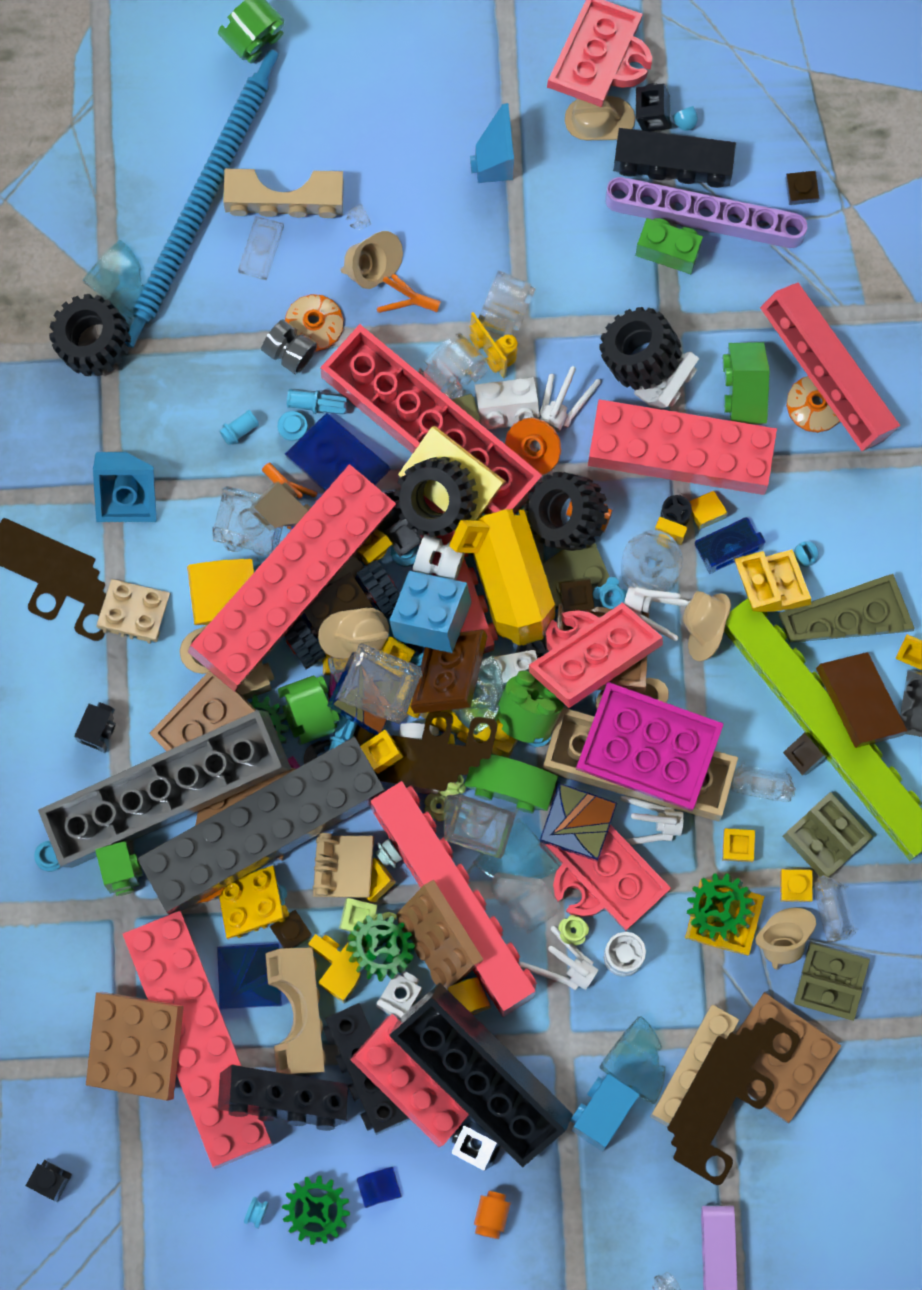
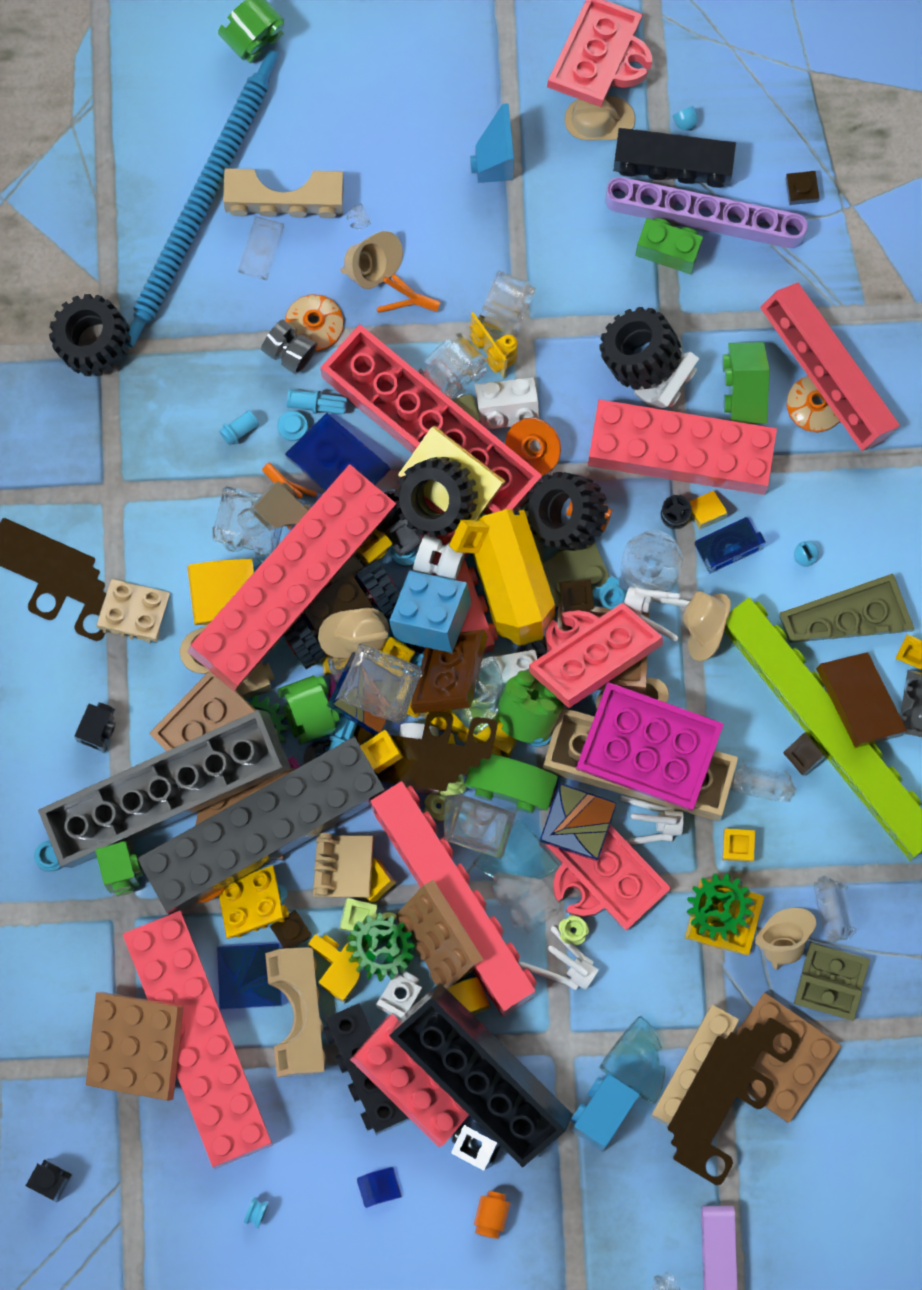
clear light blue brick [83,240,144,320] -> none
dark azure slope [93,452,157,522] -> none
black brick [218,1065,348,1131] -> none
green gear [282,1176,350,1245] -> none
light aqua plate [375,839,402,868] -> none
white plant [539,366,601,432] -> none
white wheel [603,932,646,977] -> none
black brick [636,83,672,132] -> none
yellow plate [653,517,688,546] -> none
yellow slope [735,549,811,612] -> none
yellow plate [780,869,812,902] -> none
olive slope [782,792,873,881] -> none

